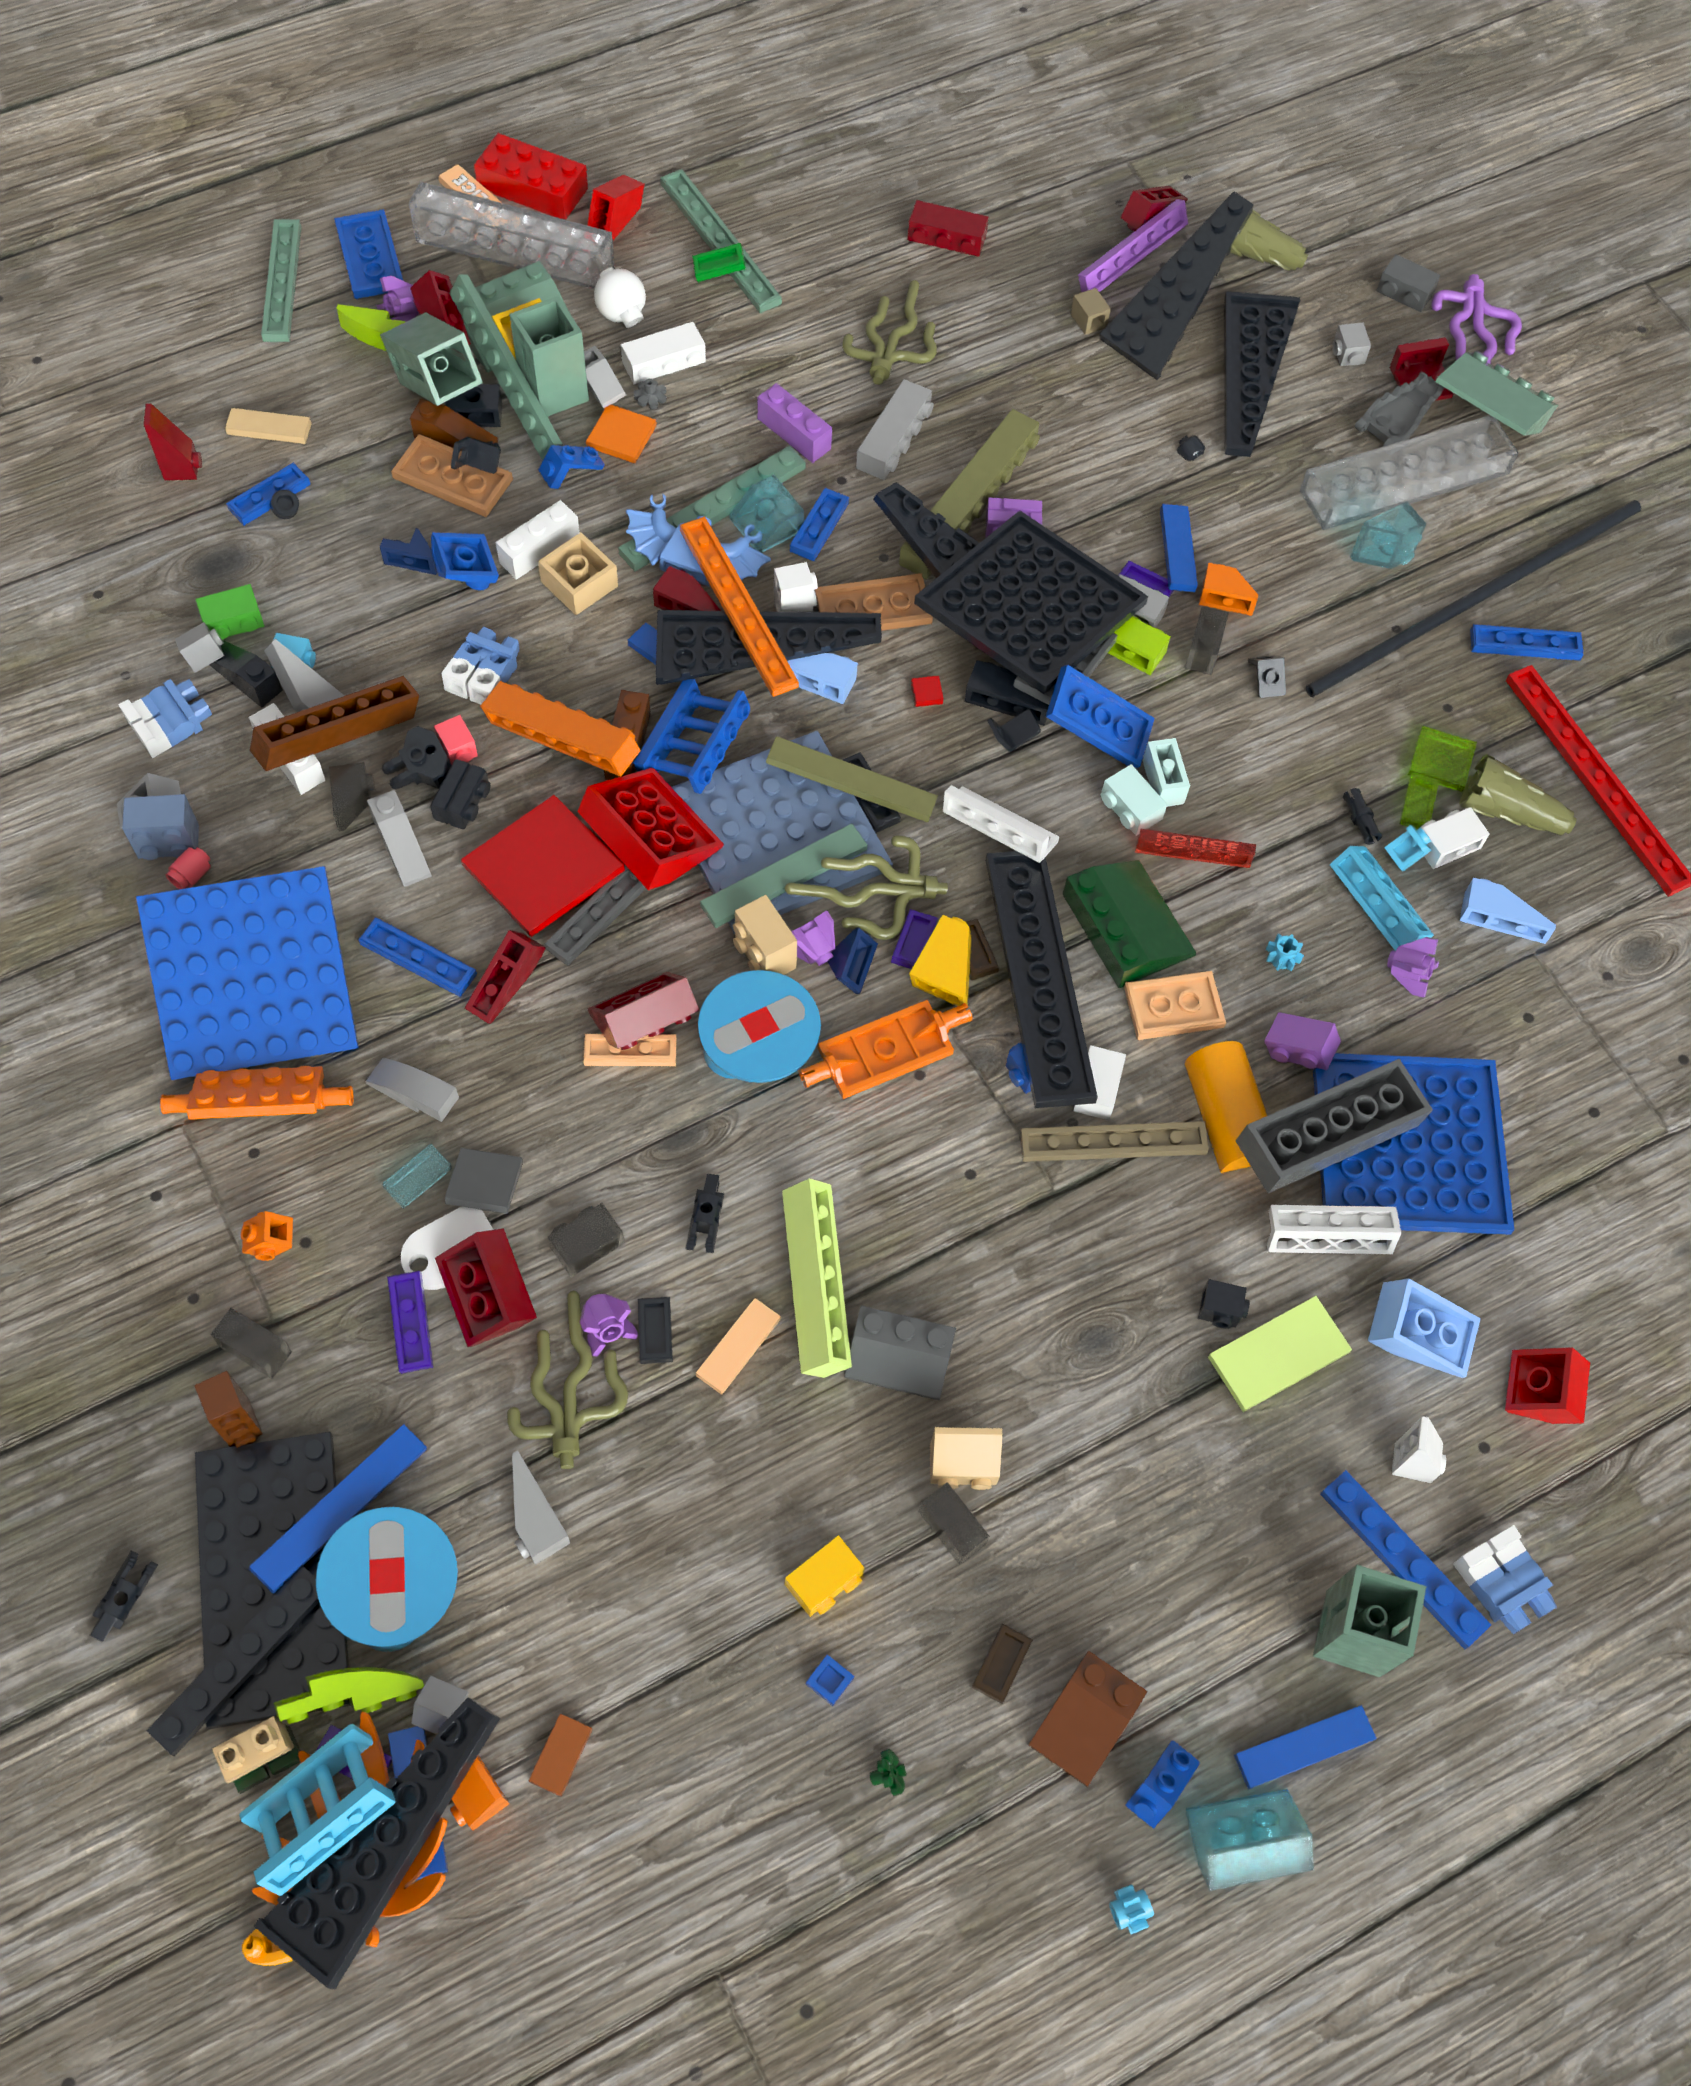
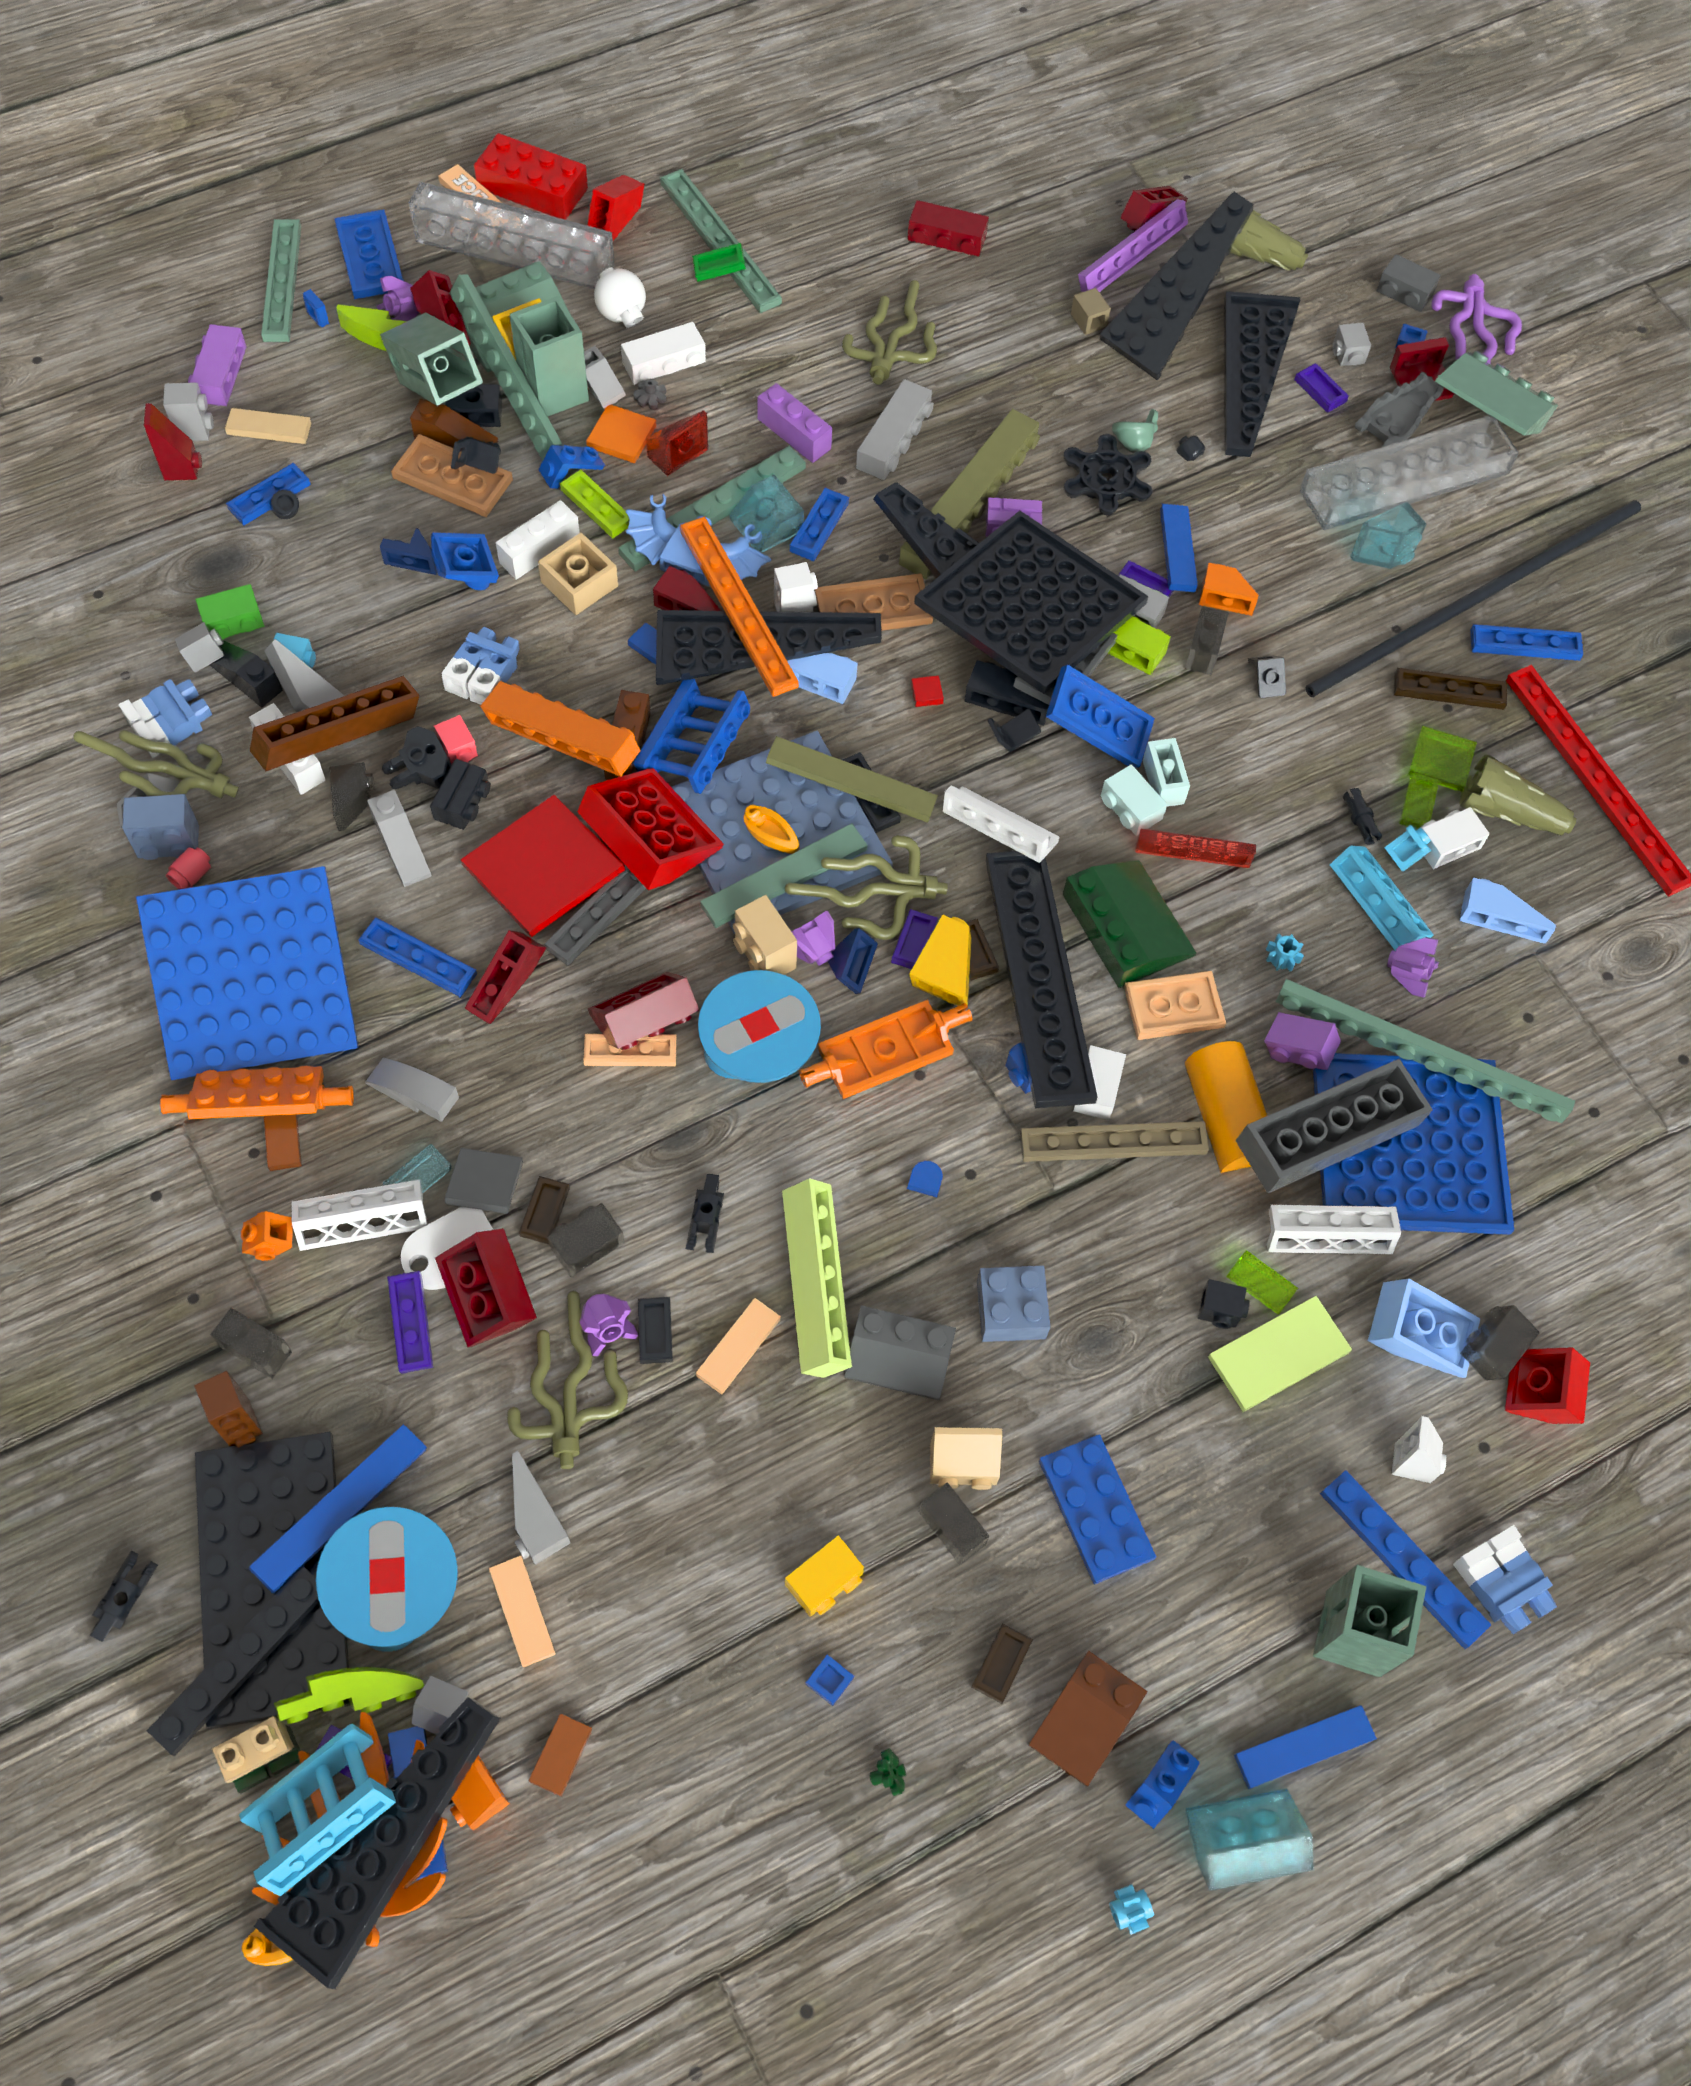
none -> olive plant [73,730,239,799]
none -> light grey brick [163,383,214,441]
none -> medium lavender brick [188,324,246,406]
none -> dark orange tile [264,1114,302,1171]
none -> white fence [292,1179,428,1251]
none -> blue tile [303,289,329,327]
none -> light nougat tile [489,1556,556,1668]
none -> dark brown tile [519,1176,570,1245]
none -> lime plate [560,470,630,538]
none -> clear red slope [646,410,708,476]
none -> light orange arm [744,805,800,854]
none -> blue tile [907,1161,943,1197]
none -> sand blue brick [977,1266,1050,1342]
none -> blue plate [1039,1434,1156,1585]
none -> black plate [1064,434,1153,516]
none -> sand green hat [1112,409,1158,452]
none -> clear neon green tile [1226,1250,1298,1315]
none -> sand green plate [1276,979,1576,1123]
none -> dark purple tile [1294,363,1349,413]
none -> dark brown tile [1394,667,1507,710]
none -> blue tile [1395,324,1428,348]
none -> clear smoke brick [1460,1305,1540,1380]

